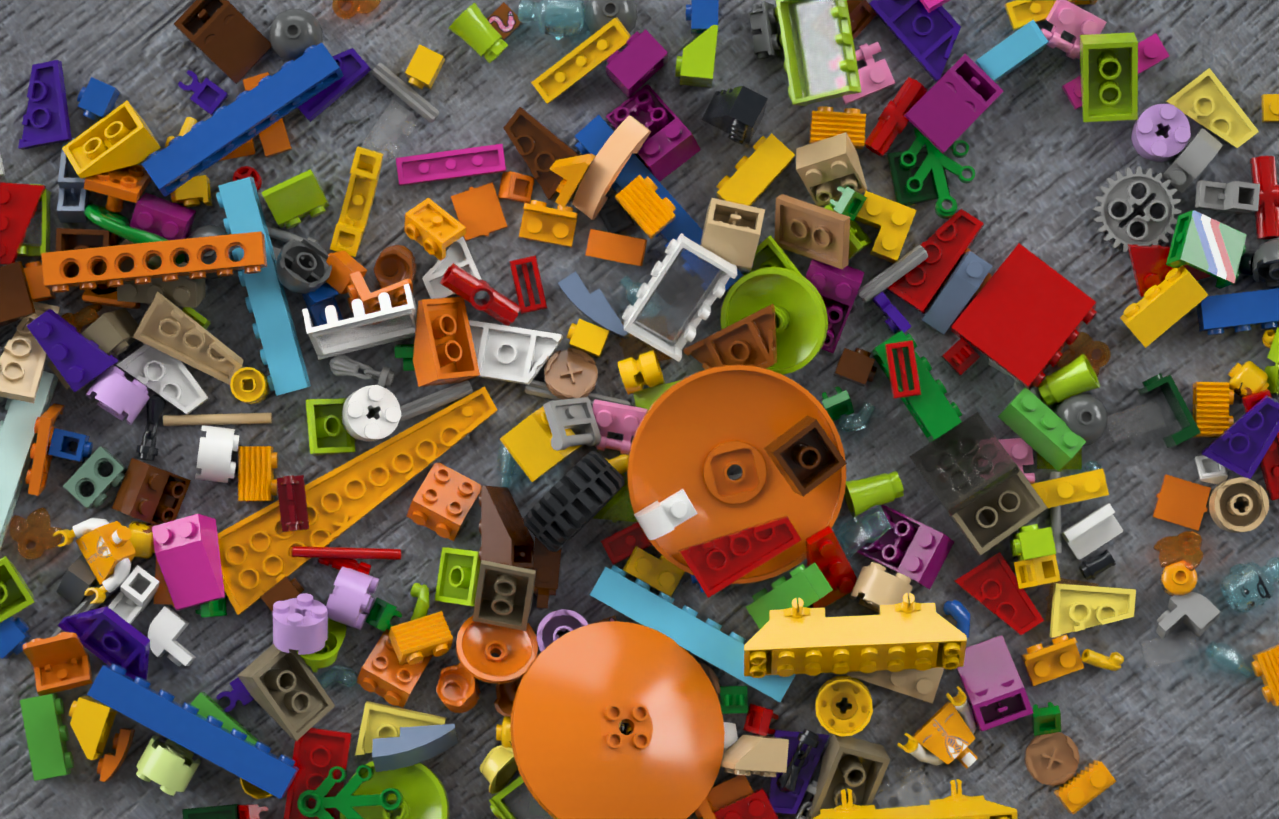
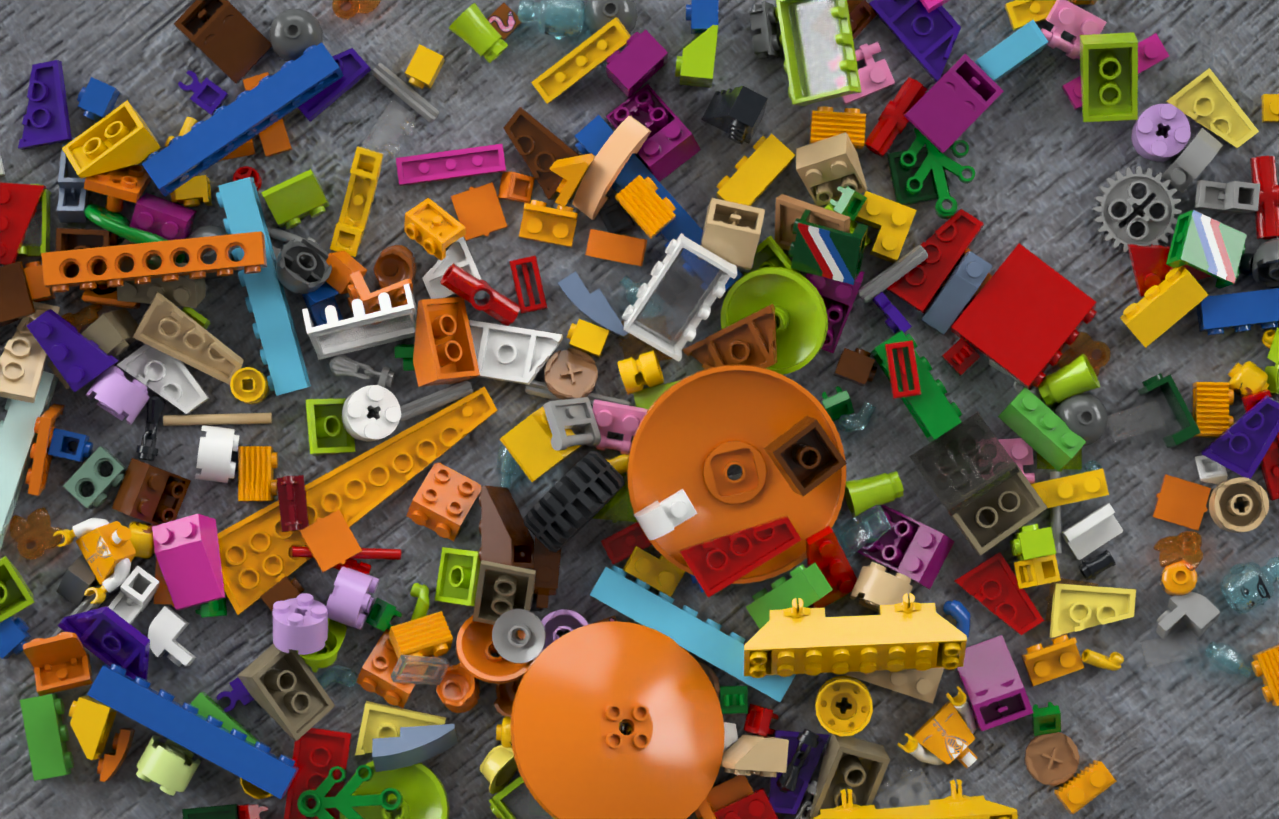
none -> orange piece [299,510,362,573]
none -> clear tile [390,655,450,685]
none -> light grey dish [492,609,546,663]
none -> panel [789,209,868,285]

